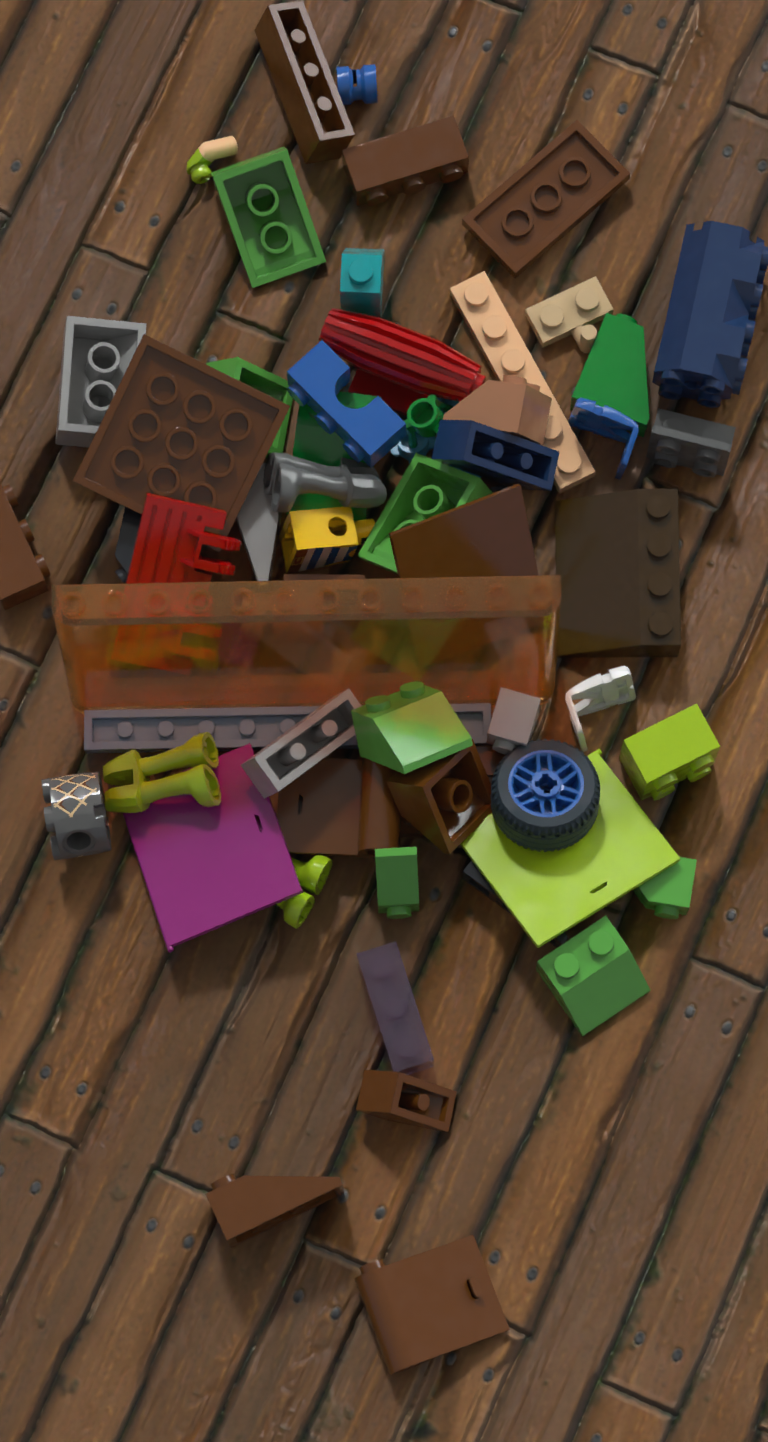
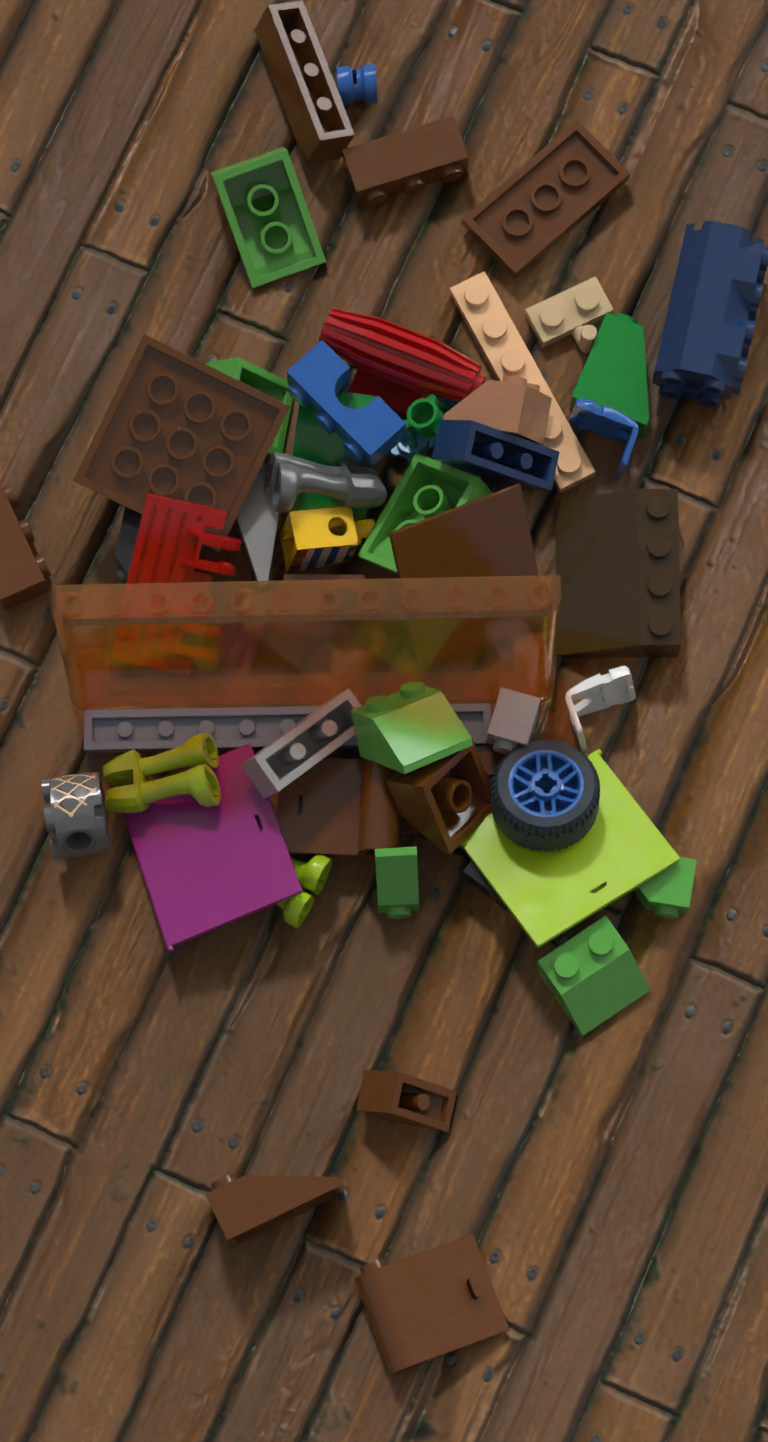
light grey slope [55,316,146,447] -> none
arm [186,136,238,184] -> none
teal slope [340,248,385,318] -> none
clear purple brick [356,941,434,1075] -> none
lime brick [619,703,720,801] -> none
dark grey bracket [646,408,736,477] -> none

